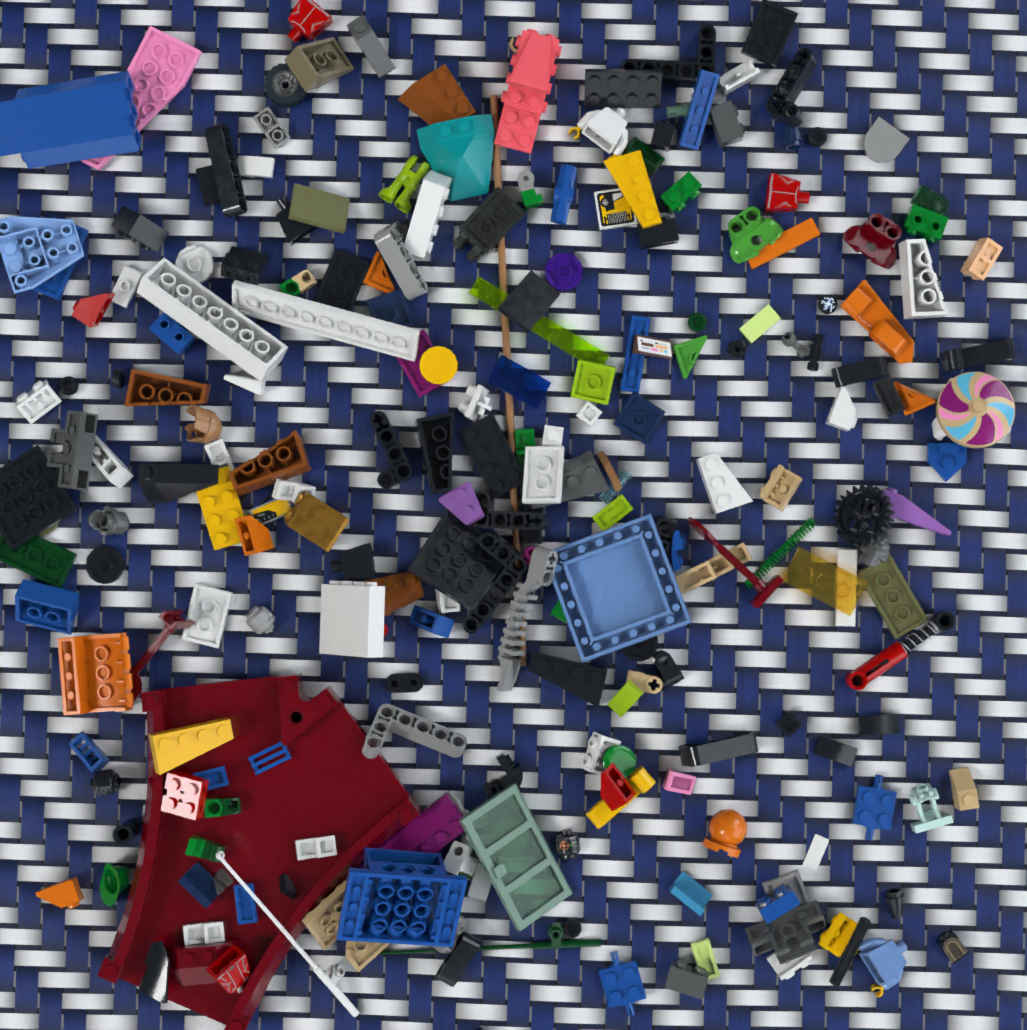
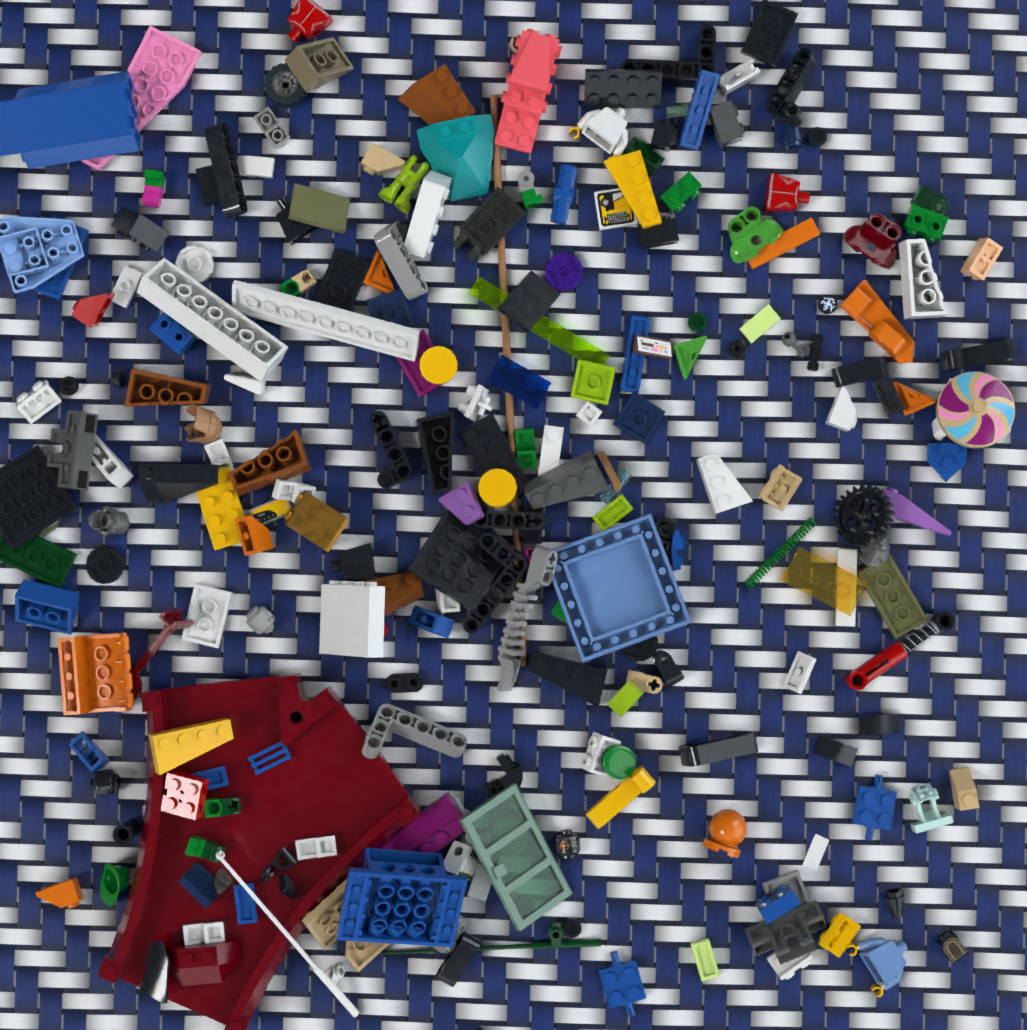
red torso [205,945,251,994] -> none
black plate [221,246,269,285] -> none
dark grey slope [347,15,395,79] -> none
white tile [522,446,565,504] -> none
red slope [600,763,636,811] -> none
bright pink slope [662,768,696,795] -> none
dark grey piece [665,960,710,1000] -> none
dark azure panel [668,871,712,916] -> none
tan slope [675,542,752,594] -> none
dark red piece [687,517,784,609] -> none
black plate [775,710,803,738] -> none
black axle [829,917,871,986] -> none
light grey tile [863,117,909,163] -> none
none -> leg [142,169,166,208]
none -> black piece [259,847,298,883]
none -> tan slope [361,143,406,176]
none -> yellow tile [478,468,517,508]
none -> white plate [783,651,817,694]

